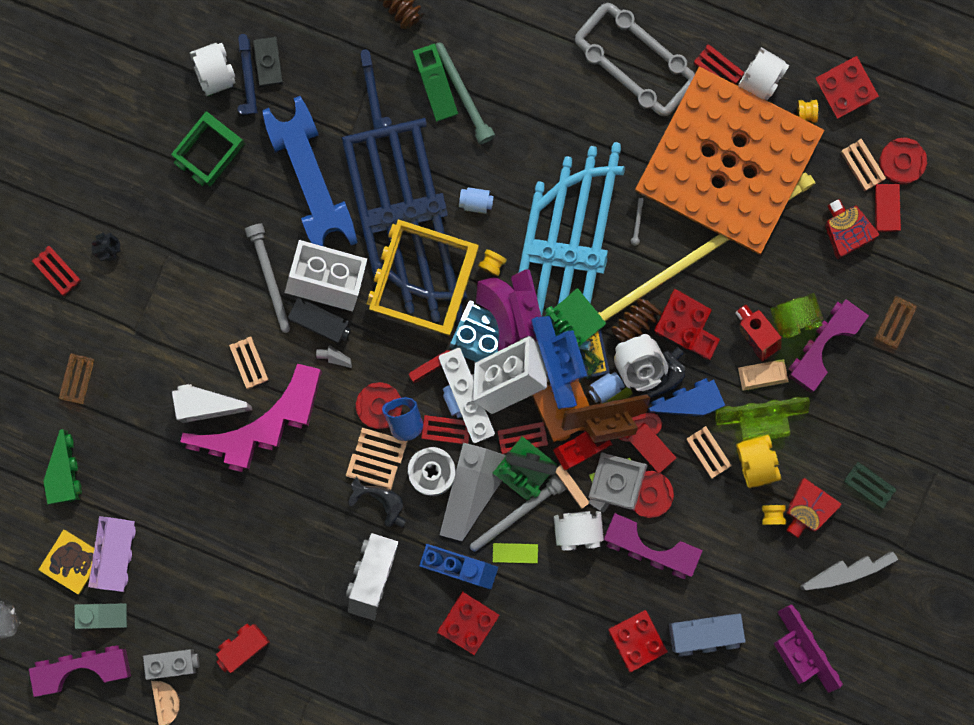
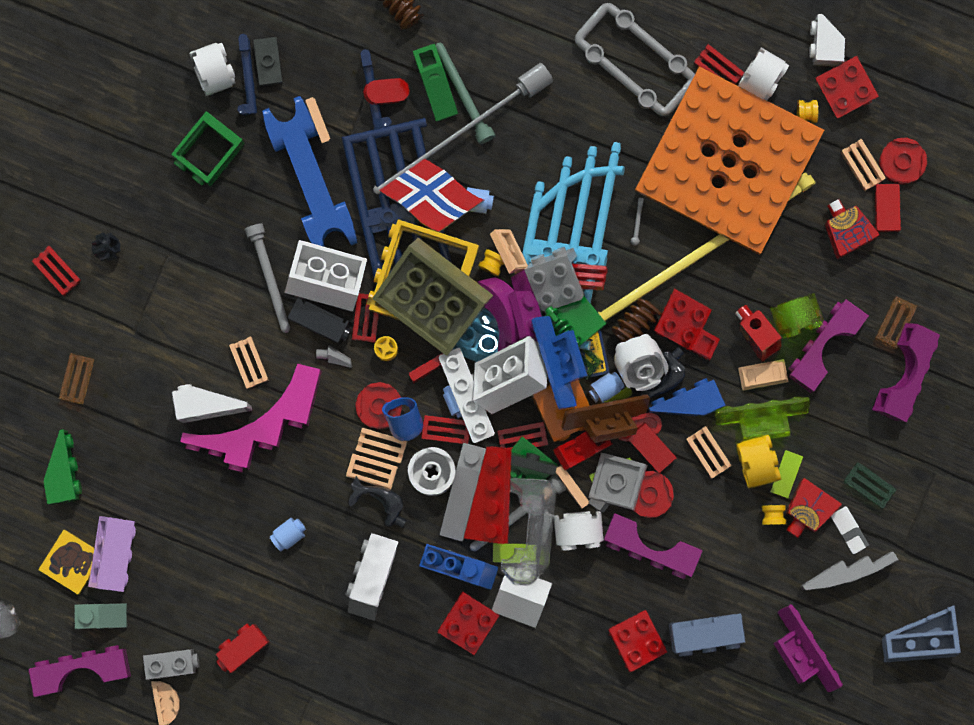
none -> light blue brick [270,518,306,551]
none -> light nougat tile [305,97,330,143]
none -> red tile [352,293,380,343]
none -> red tile [363,78,409,105]
none -> olive slope [372,238,493,356]
none -> flag [373,63,553,232]
none -> yellow wheel [374,336,398,361]
none -> red wing [464,446,511,544]
none -> light nougat tile [490,229,528,274]
none -> white slope [492,567,552,628]
none -> clear windscreen [501,478,556,586]
none -> light grey bracket [524,247,584,311]
none -> red tile [572,264,608,291]
none -> lime sticker [770,450,803,498]
none -> white slope [809,14,845,66]
none -> white sticker [831,506,869,554]
none -> magenta arch [872,323,940,422]
none -> sand blue wedge [882,605,960,662]

